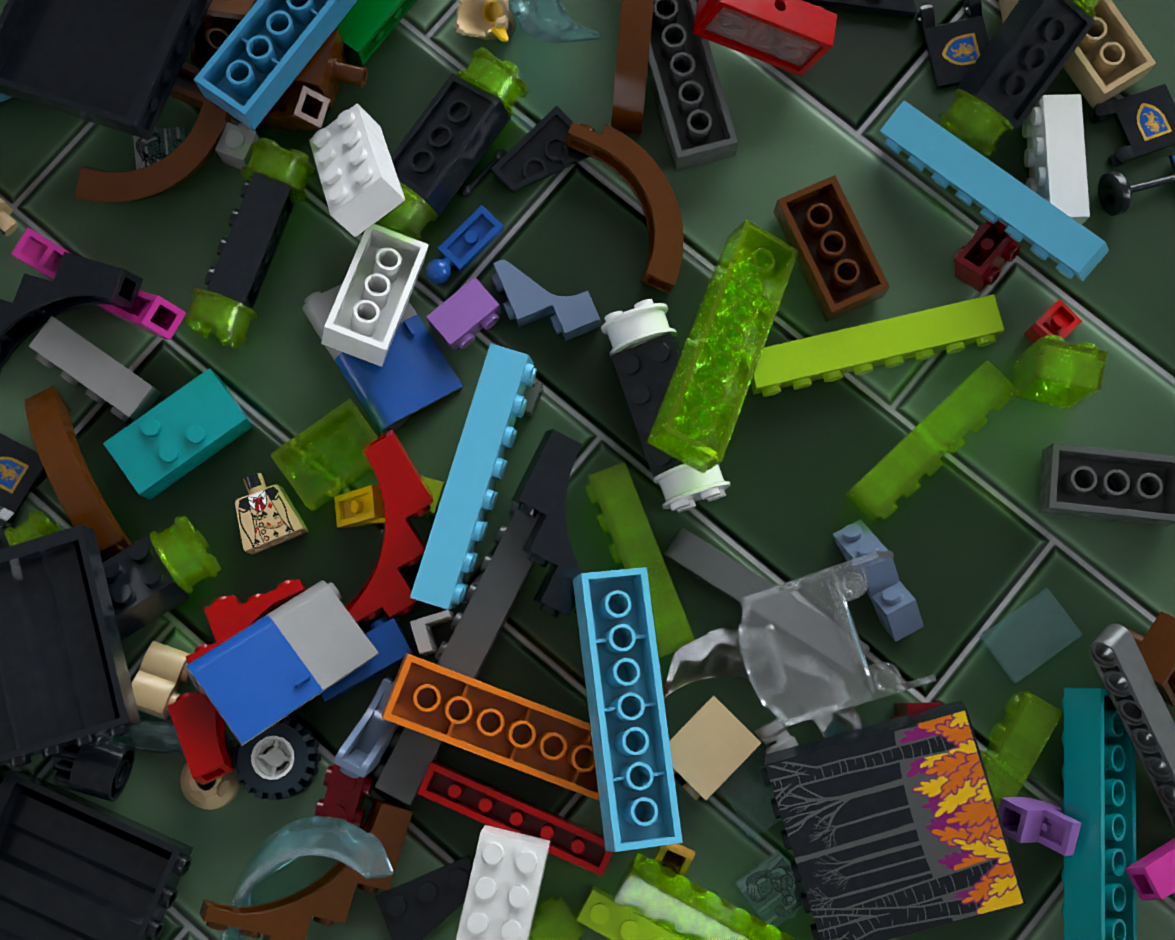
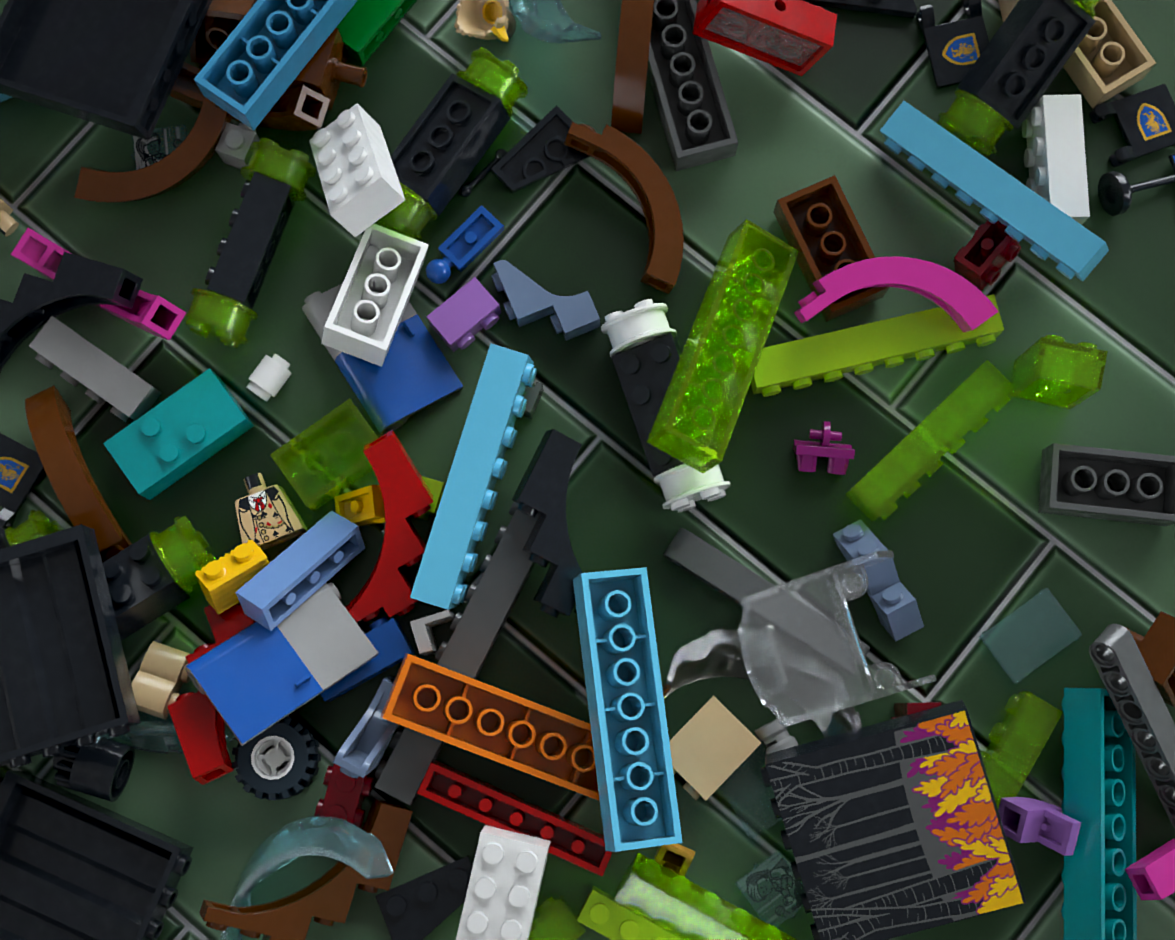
tan piece [180,754,241,810] -> none
clear neon green brick [585,462,697,659] -> none
red slope [1024,299,1082,355] -> none
none -> yellow brick [195,540,269,615]
none -> medium blue brick [235,510,365,631]
none -> white brick [246,353,292,402]
none -> magenta hips [793,421,855,475]
none -> dark pink arch [794,256,999,332]

